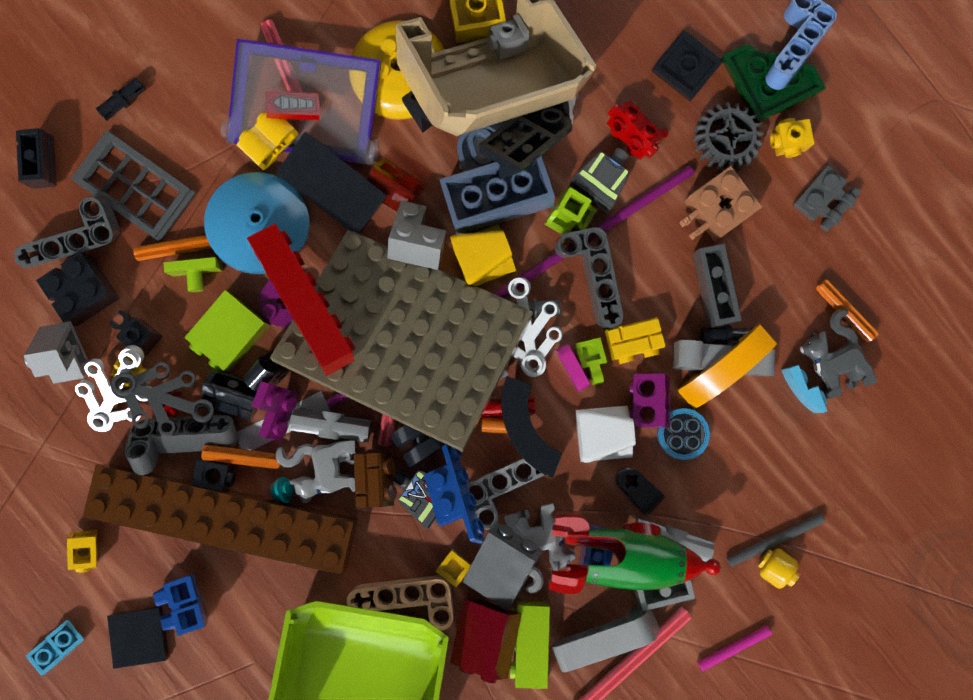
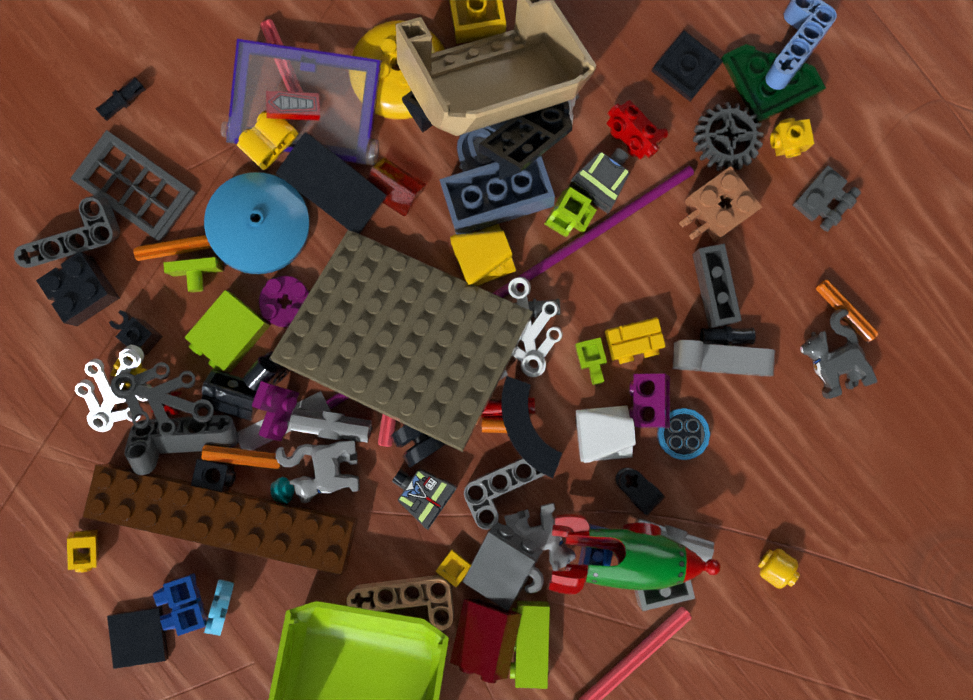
black brick [16,128,57,189] -> none
light grey brick [24,321,89,384] -> none
medium azure slope [25,619,85,676] -> none
red brick [247,223,356,376] -> none
reddish brown brick [354,452,397,508] -> none
light grey brick [387,200,446,270] -> none
blue bracket [424,444,485,544] -> none
light grey brick [487,14,529,60] -> none
light grey beam [551,606,660,672] -> none
dark grey beam [554,227,623,328] -> none
dark pink beam [555,343,590,392] -> none
light orange slope [677,323,777,409] -> none
dark pink bar [697,625,772,672] -> none
dark grey bar [726,513,825,567] -> none
medium azure slope [781,365,827,413] -> none
none -> medium azure plate [204,580,234,636]

